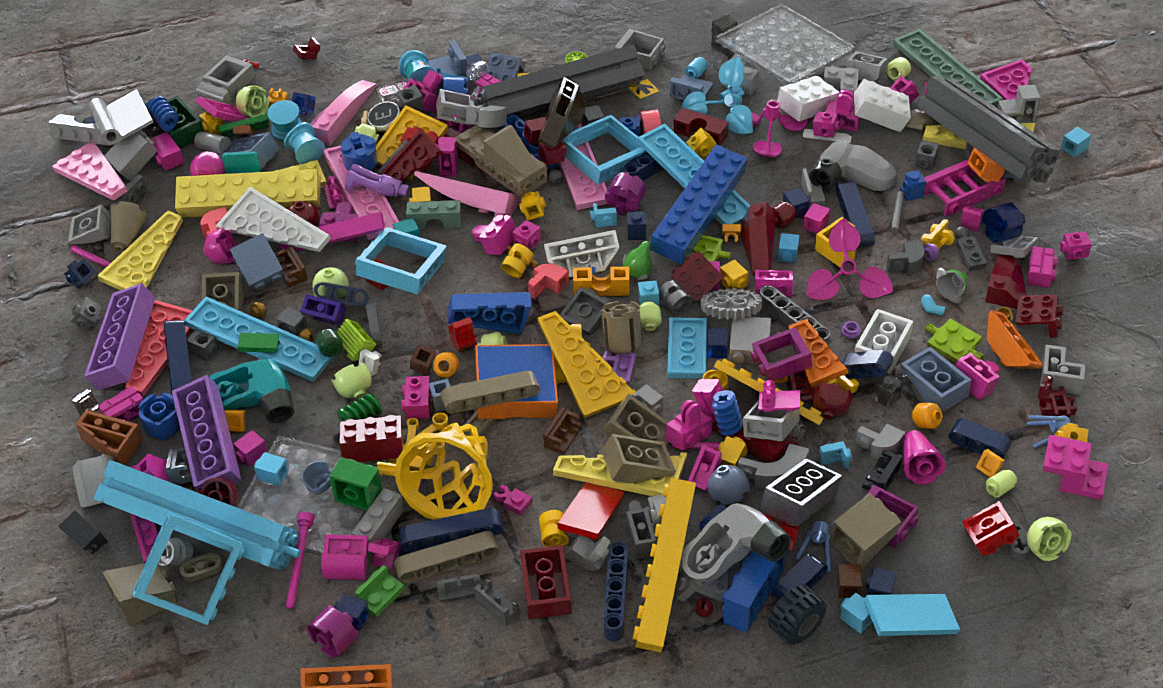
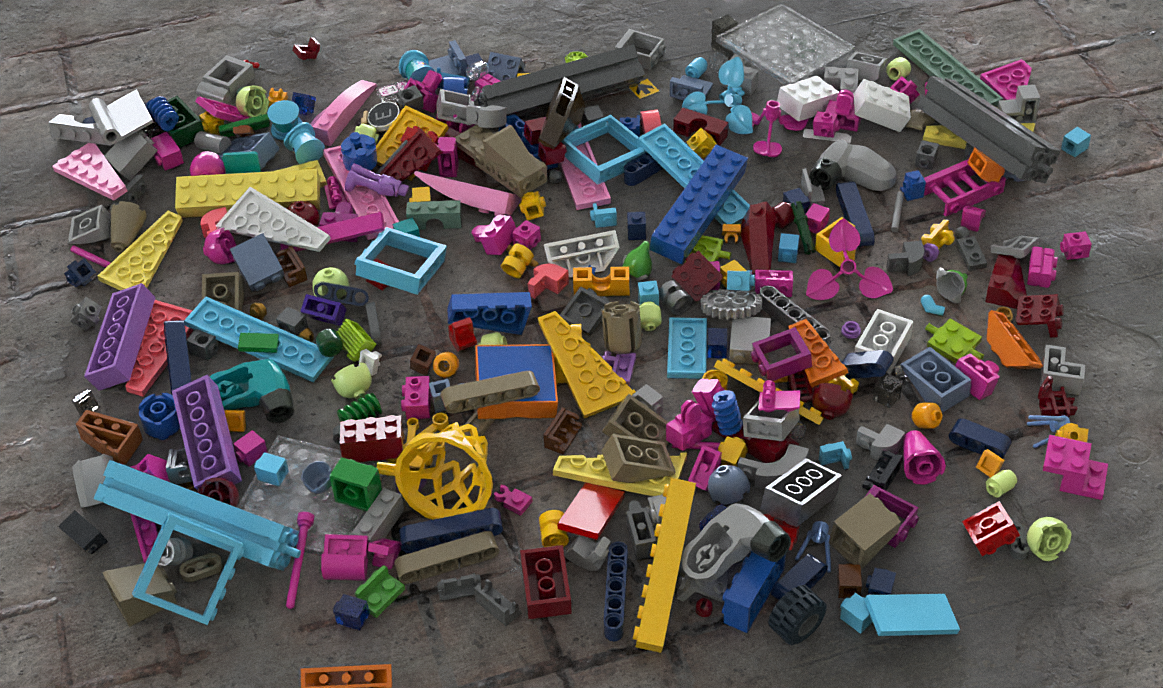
dark pink brick [98,386,143,421] -> none
magenta brick [307,605,360,658] -> none
magenta brick [605,172,646,215] -> none
clear blue brick [982,202,1026,243] -> none
none -> medium azure bracket [727,270,755,291]
none -> dark green pin [791,201,816,255]

